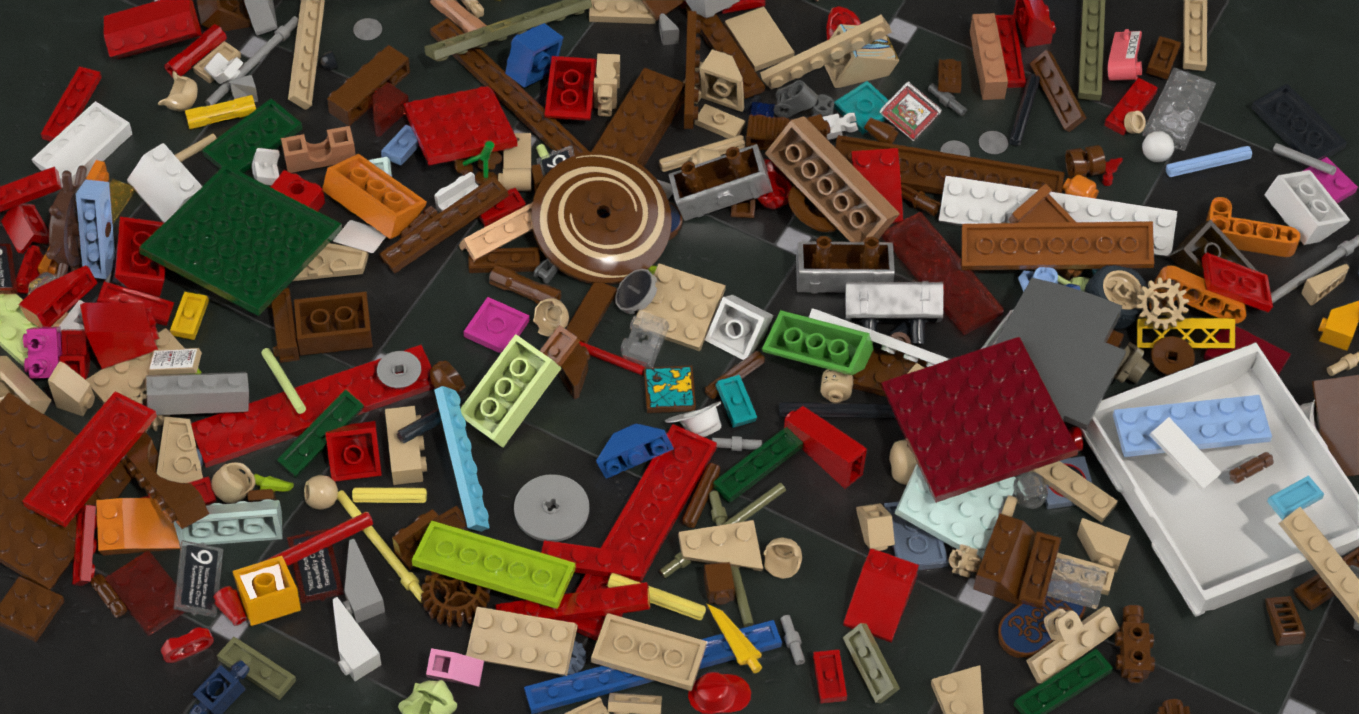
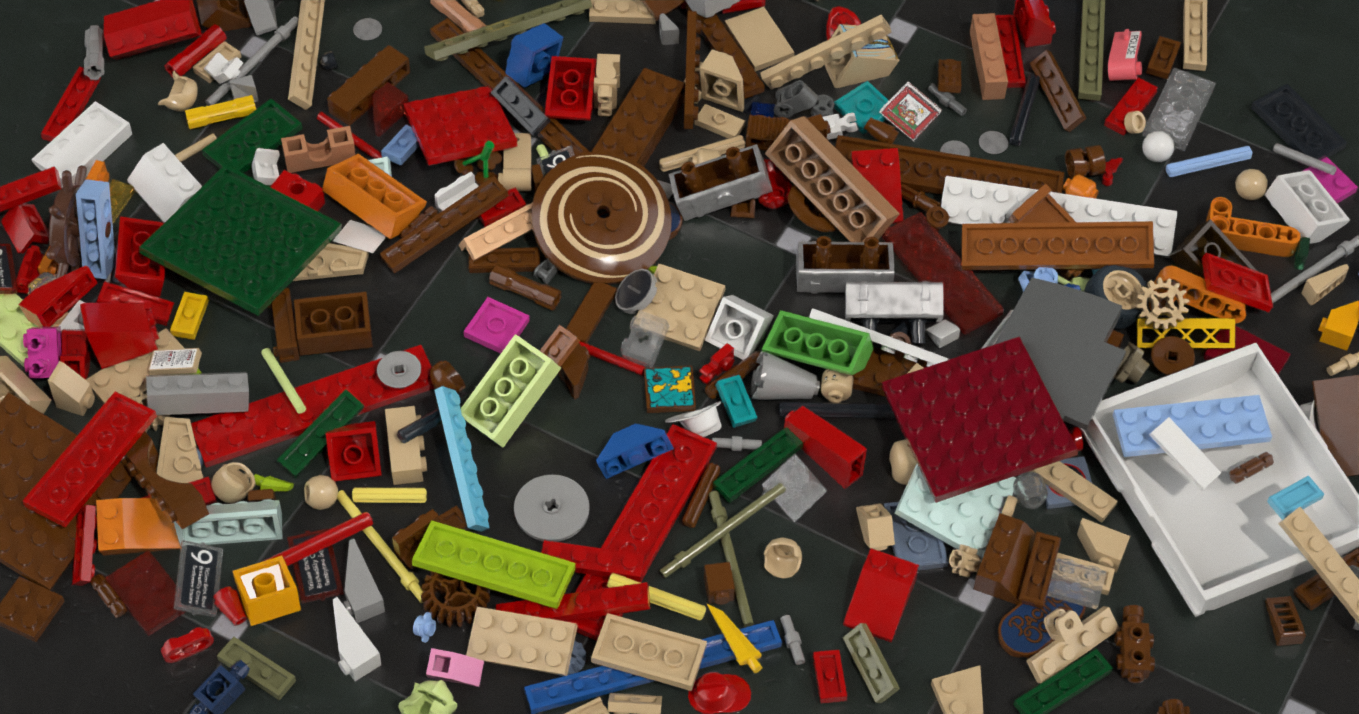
tan hair [533,298,569,337] -> none
tan wing [678,520,763,571] -> none
none -> light grey axle [84,25,105,80]
none -> red bar [317,112,382,159]
none -> light blue plate [413,612,436,643]
none -> black tile [491,76,551,137]
none -> red plate [699,343,734,384]
none -> light grey cone [750,351,820,400]
none -> clear hinge [762,454,827,522]
none -> reddish brown plate [925,206,949,231]
none -> white slope [925,320,960,348]
none -> tan piece [1235,169,1268,201]
none -> clear green tile [1294,237,1310,270]

